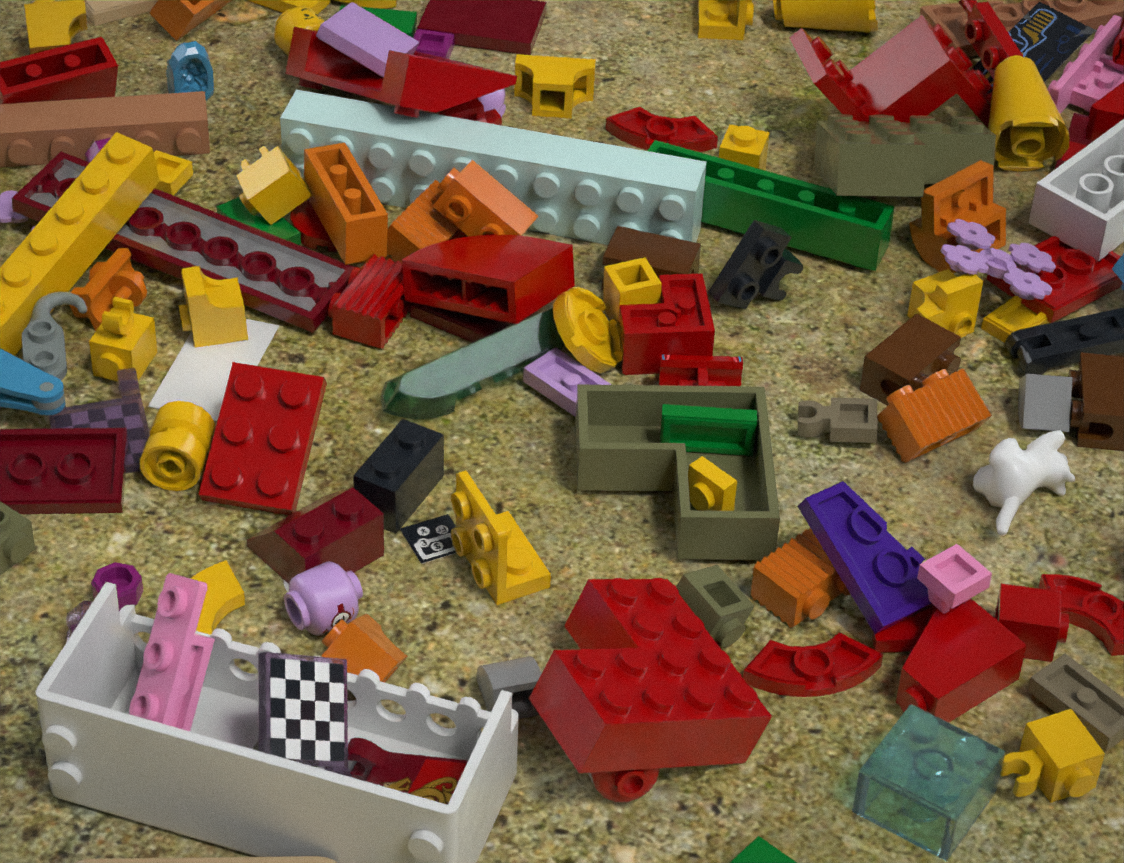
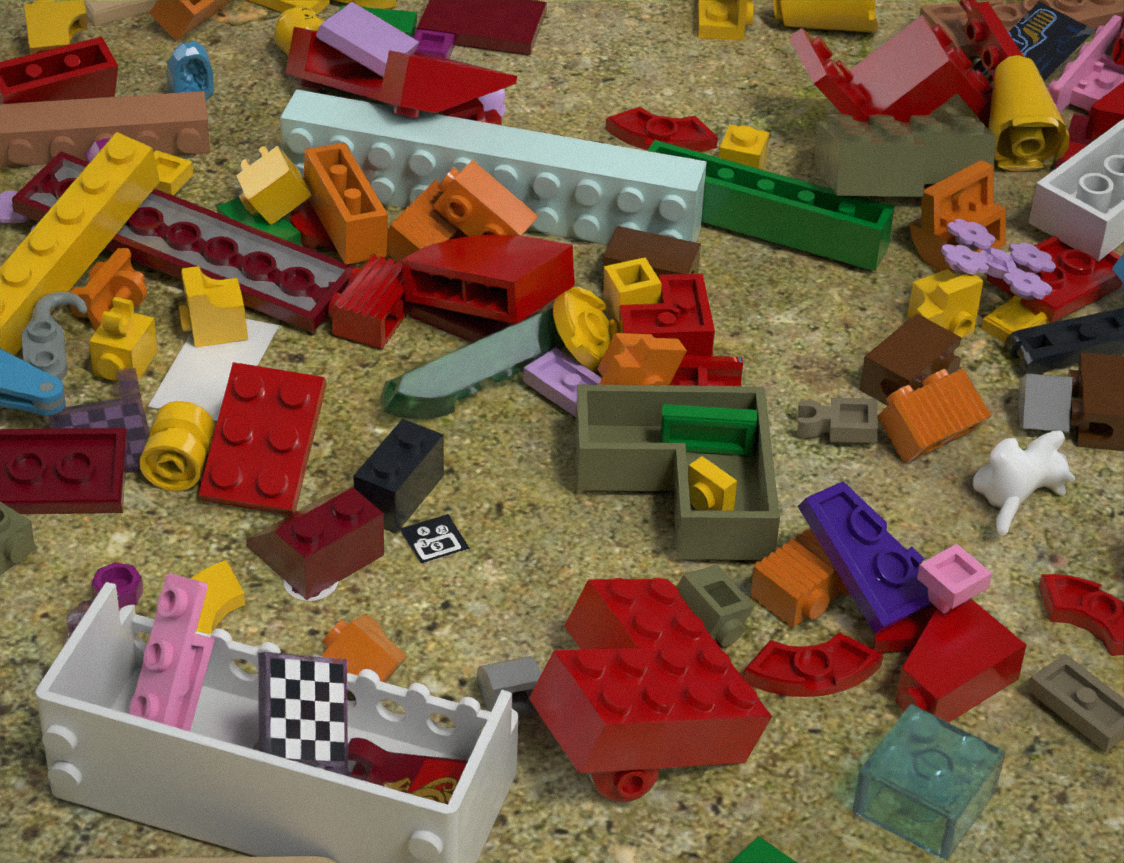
lavender head [284,561,363,636] -> none
yellow bracket [451,470,551,605] -> none
yellow brick [514,54,596,119] -> none
black plate [708,220,804,309] -> none
red brick [994,583,1069,662] -> none
yellow brick [999,709,1105,803] -> none
none -> orange brick [597,333,687,385]

